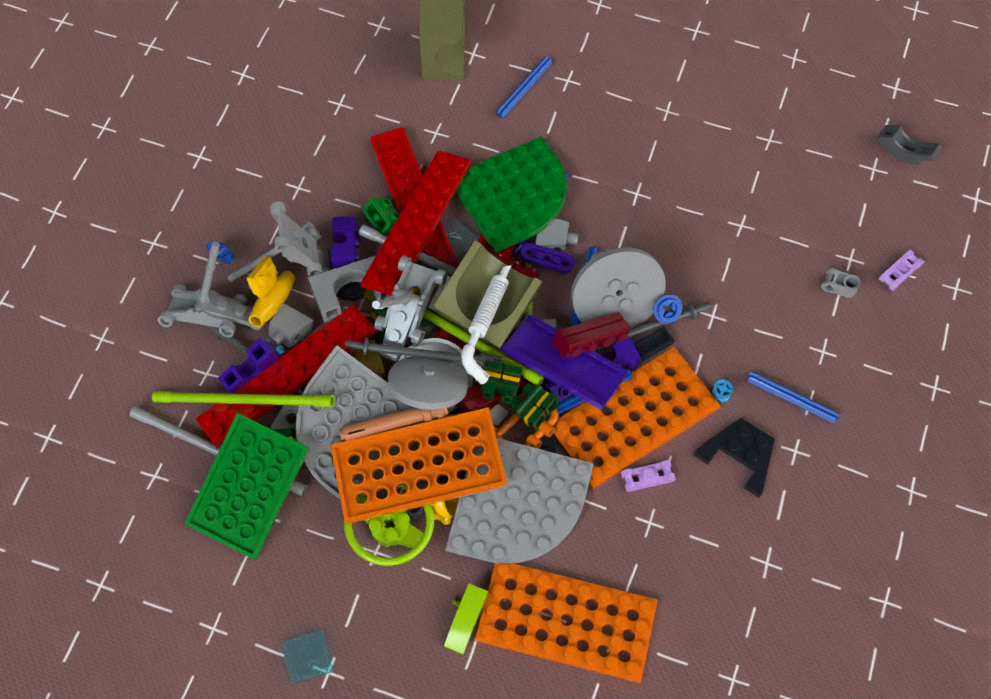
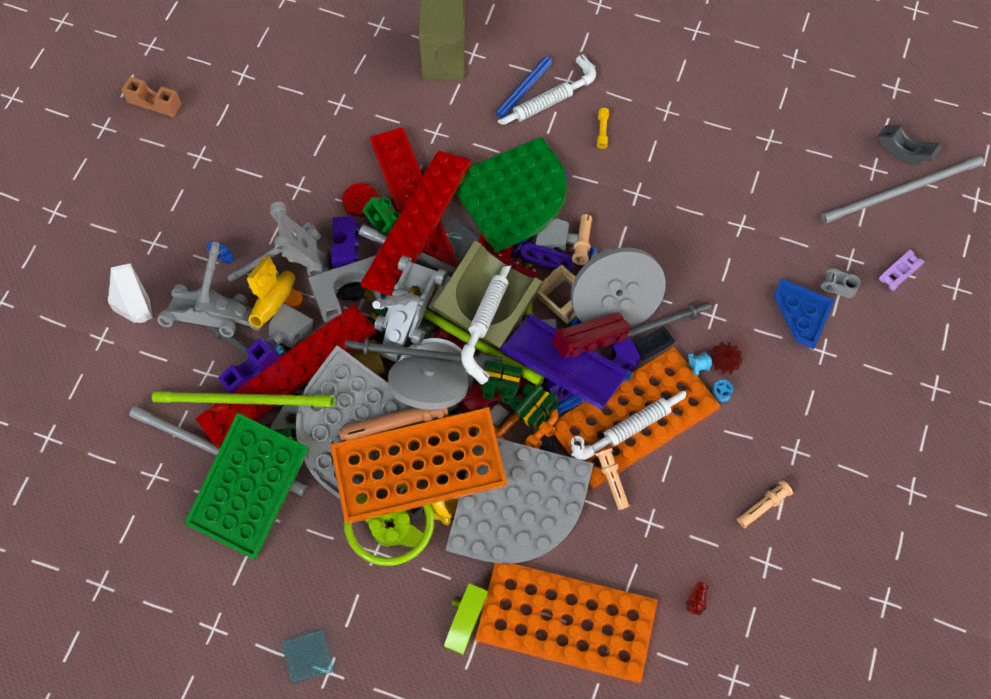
lavender plate [621,460,676,492] -> none
blue gear [653,293,683,324] -> none
black wing [693,418,775,498] -> none
axle [747,371,839,423] -> none
none -> white wedge [108,263,153,323]
none -> nougat arch [122,76,182,117]
none -> orange tile [285,290,304,309]
none -> red tile [342,183,378,217]
none -> white piece [497,54,596,125]
none -> tan window [537,265,577,324]
none -> white piece [571,391,686,460]
none -> light nougat pin [572,214,593,265]
none -> light nougat pin [595,448,630,510]
none -> yellow bar [597,108,609,149]
none -> clear red cone [686,582,708,615]
none -> medium azure brick [688,352,712,376]
none -> clear red gear [710,342,743,375]
none -> light nougat pin [737,480,793,528]
none -> blue plate [774,279,835,350]
none -> light grey piece [821,155,984,224]

